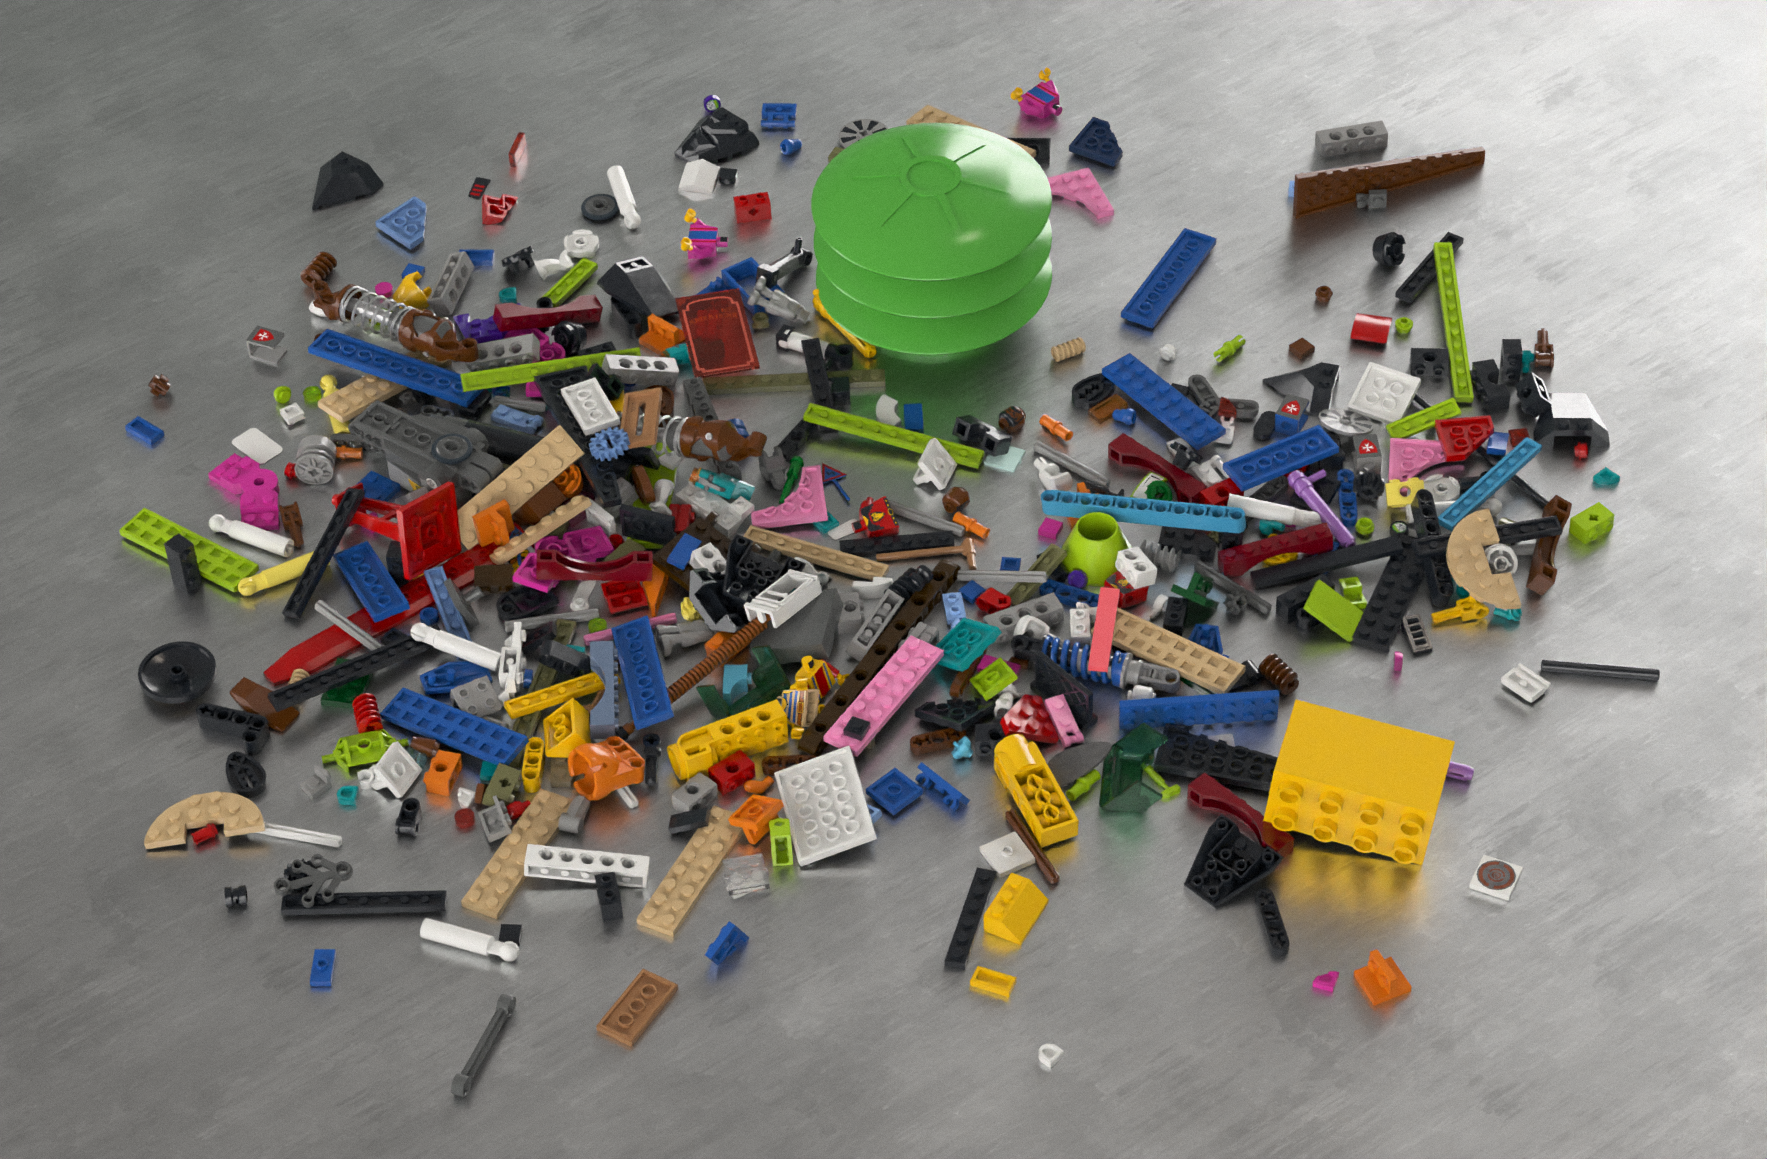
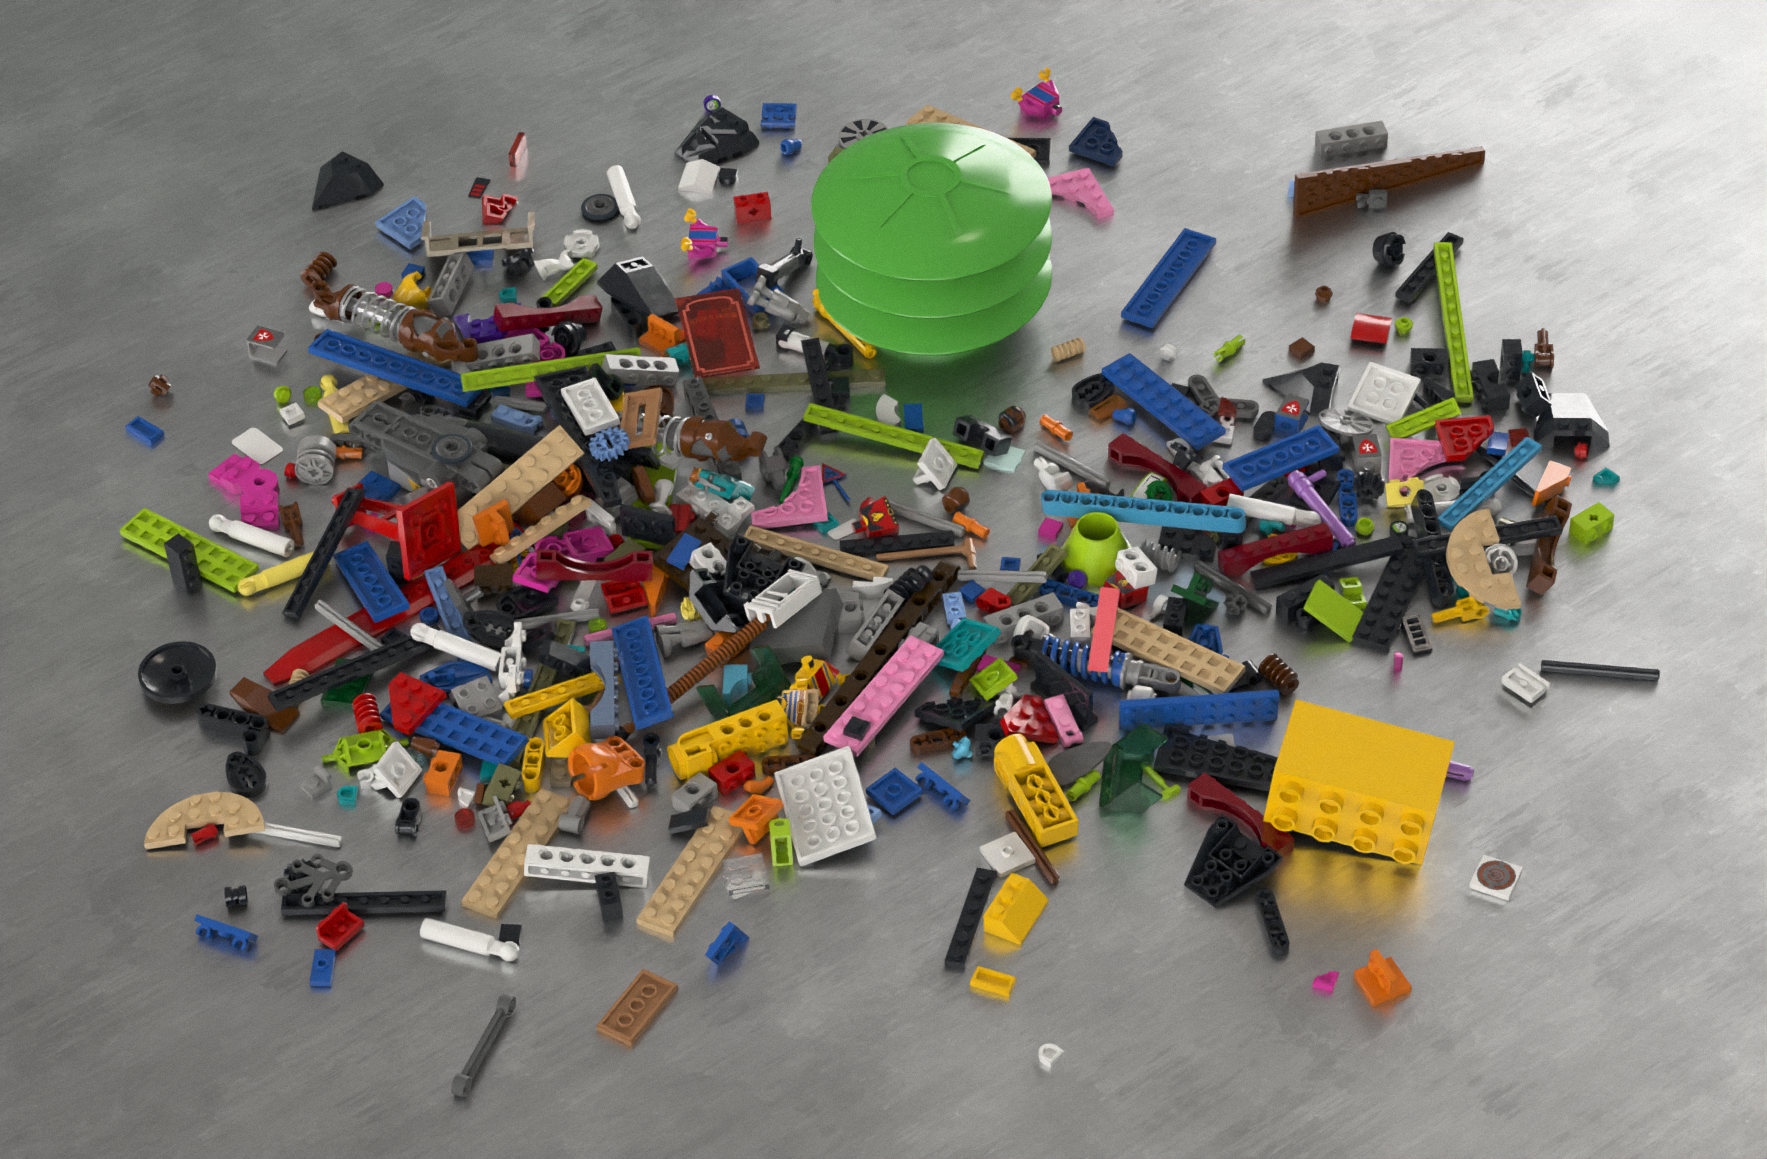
none -> blue plate [194,914,258,951]
none -> red bracket [316,902,365,952]
none -> red plate [388,672,447,736]
none -> dark tan piece [421,211,535,257]
none -> black piece [462,610,516,650]
none -> blue tile [745,394,765,411]
none -> black slope [1423,377,1455,405]
none -> slope [1531,461,1572,506]

